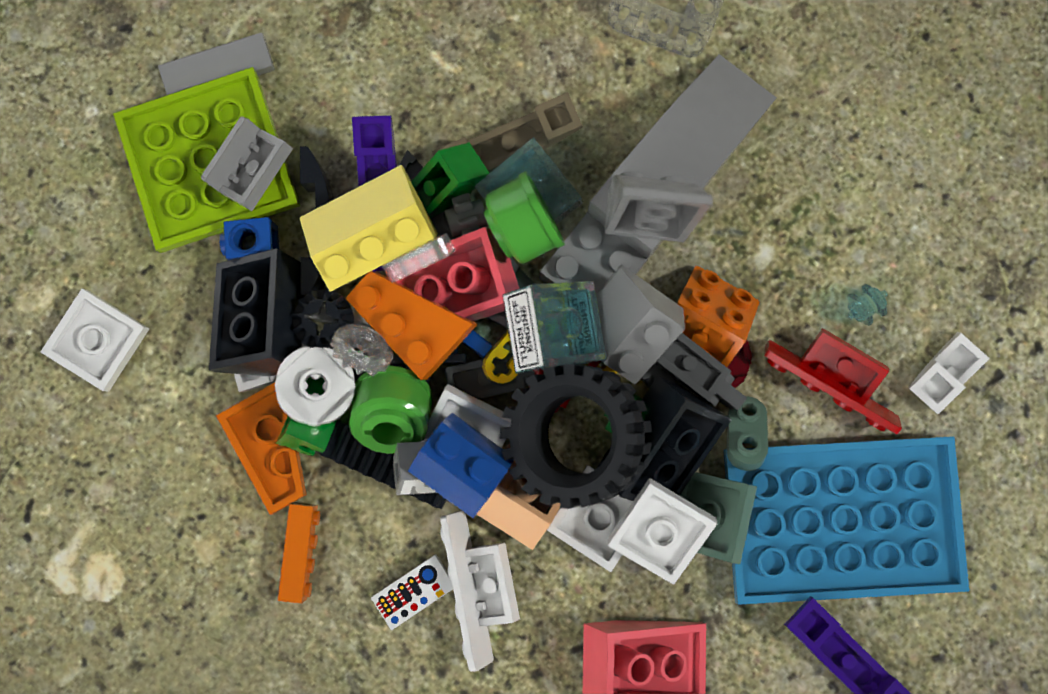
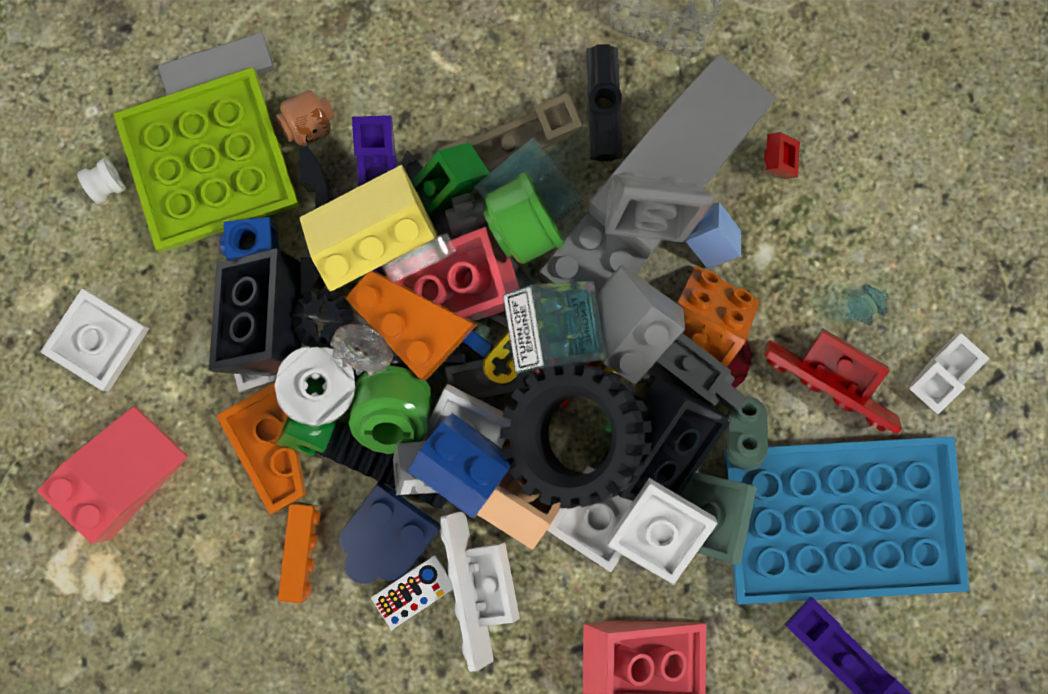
light grey bracket [201,116,293,211] -> none
none -> coral slope [37,406,189,544]
none -> white wheel [77,158,126,204]
none -> nougat head [276,91,335,146]
none -> dark blue plate [340,481,441,584]
none -> black piece [586,44,622,162]
none -> light blue panel [685,202,741,268]
none -> red plate [764,132,800,179]

